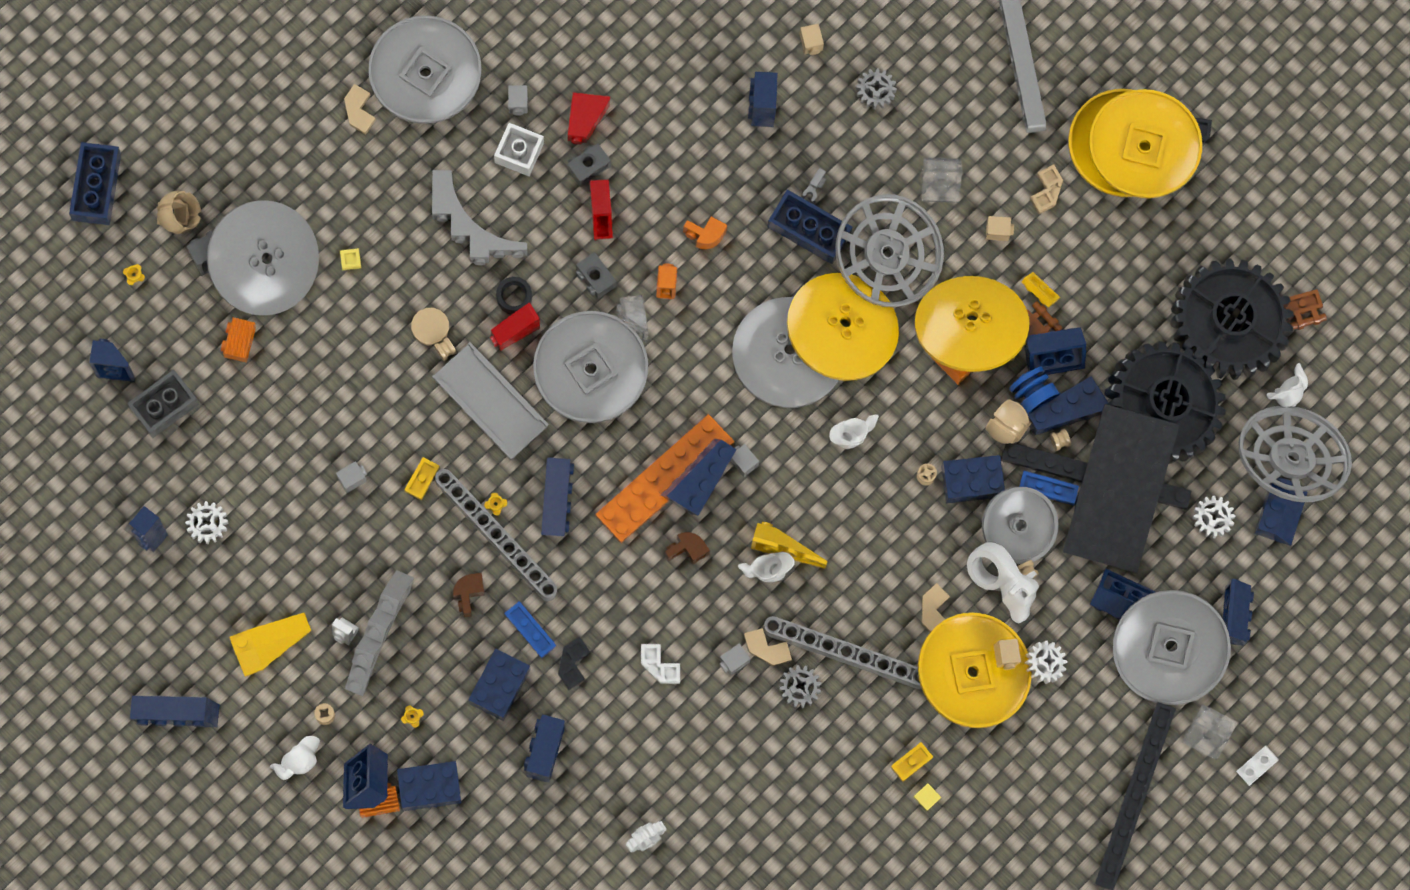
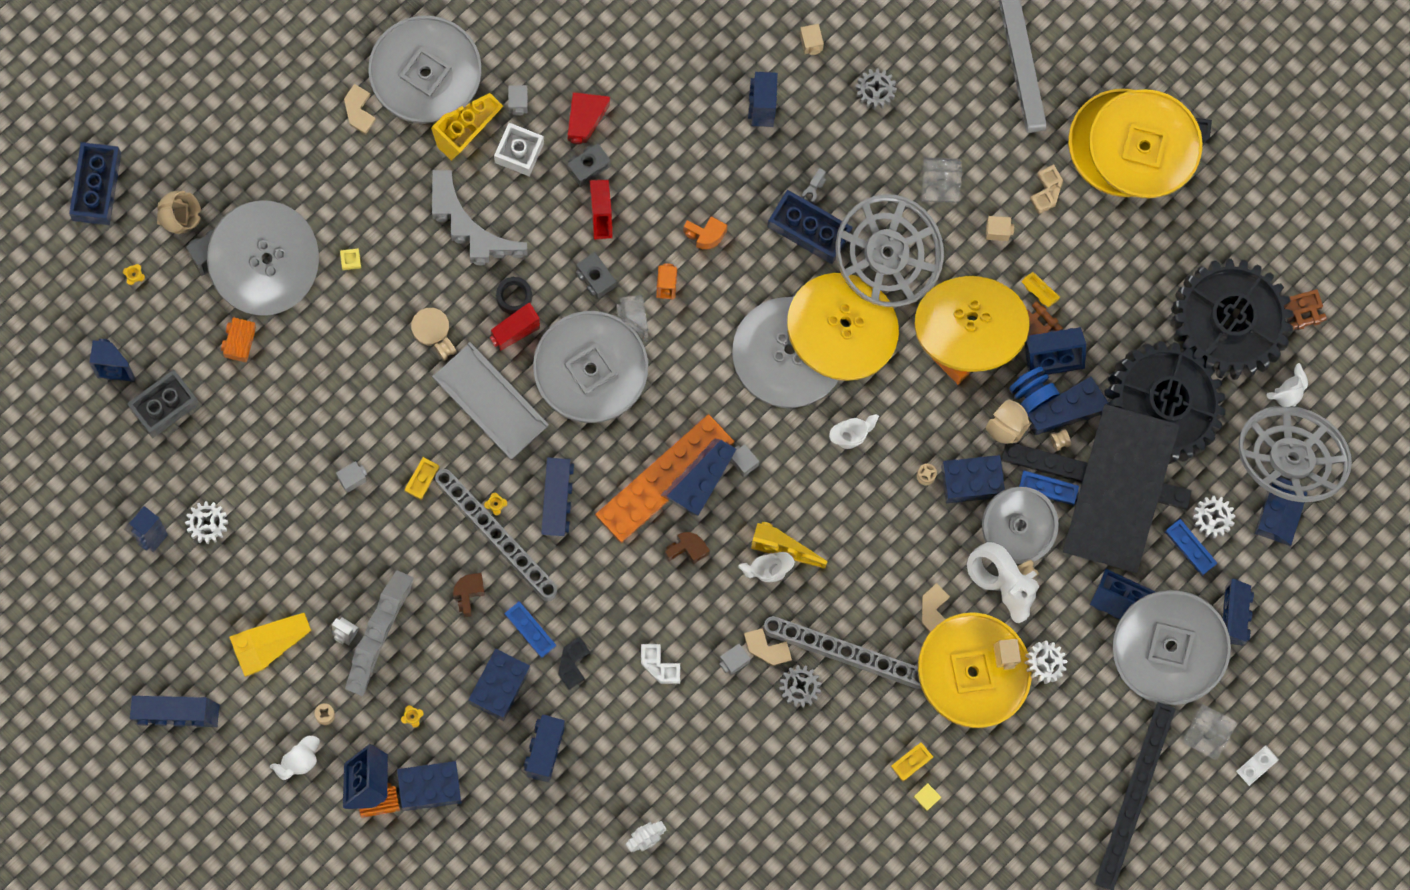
none -> yellow wedge [431,93,503,161]
none -> blue plate [1165,519,1217,576]

